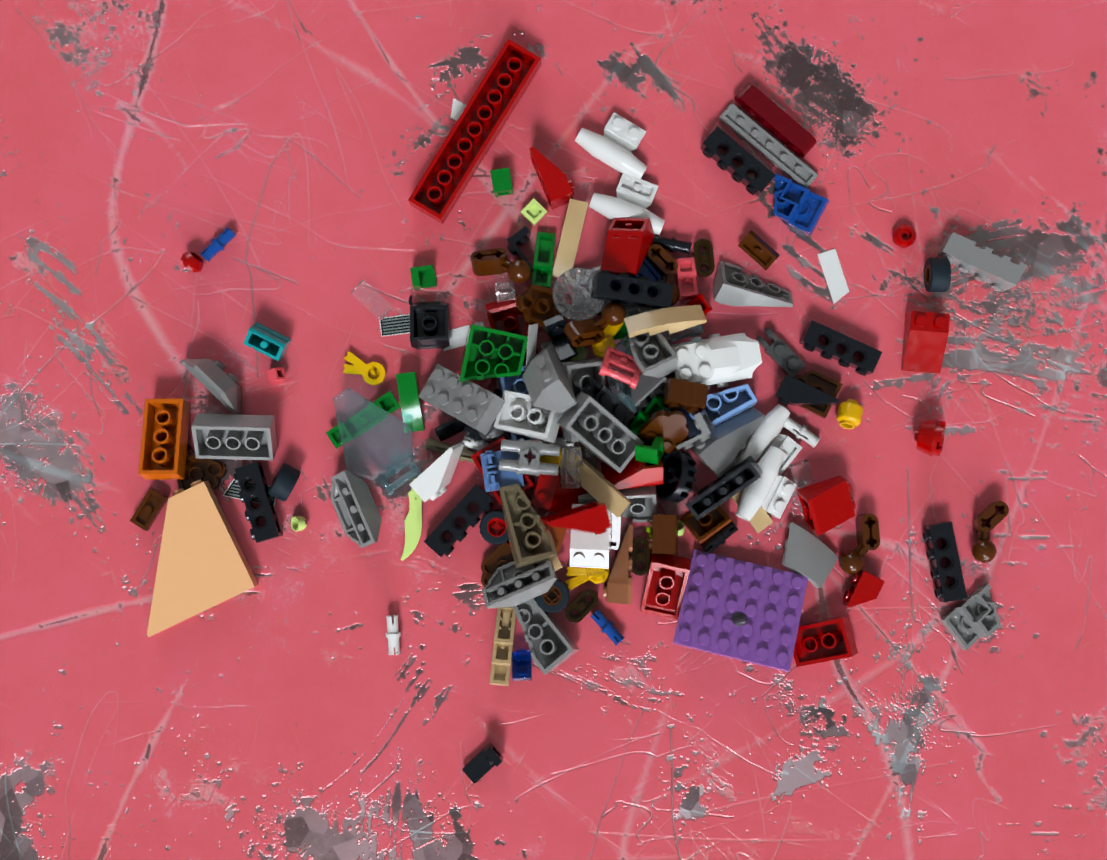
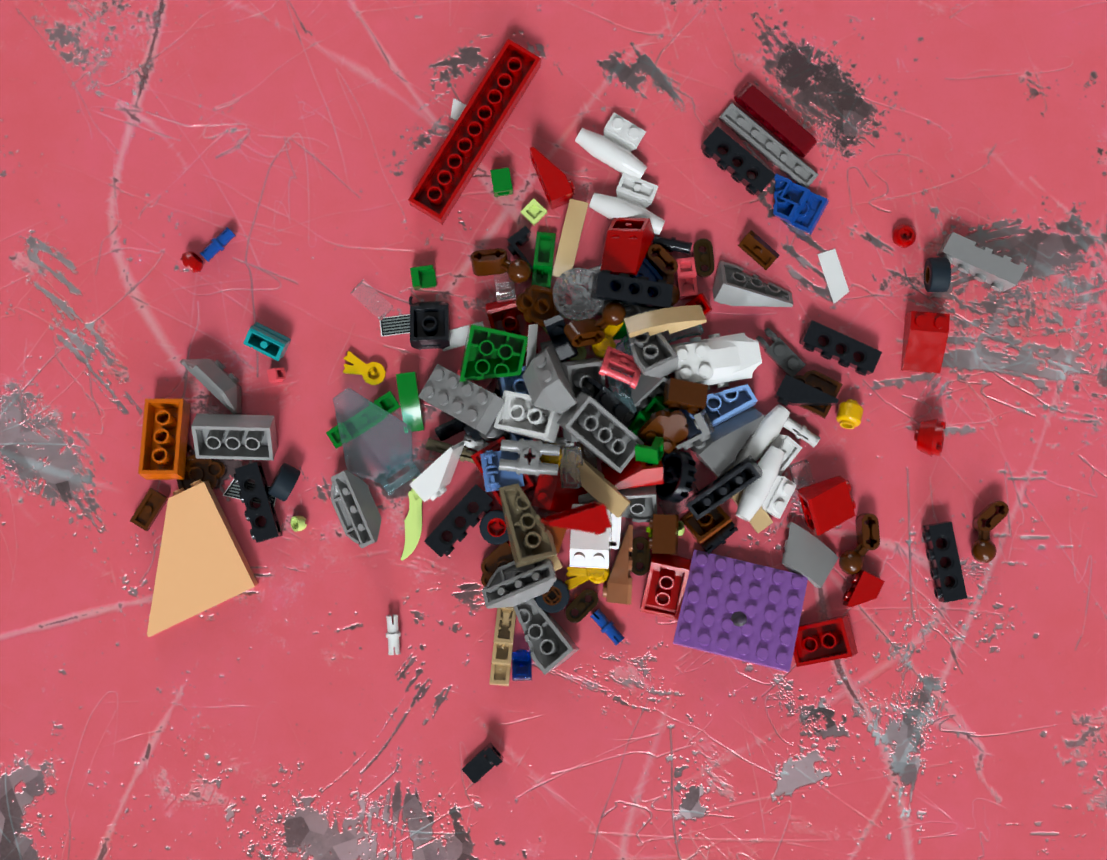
light grey slope [940,583,1001,650] -> none

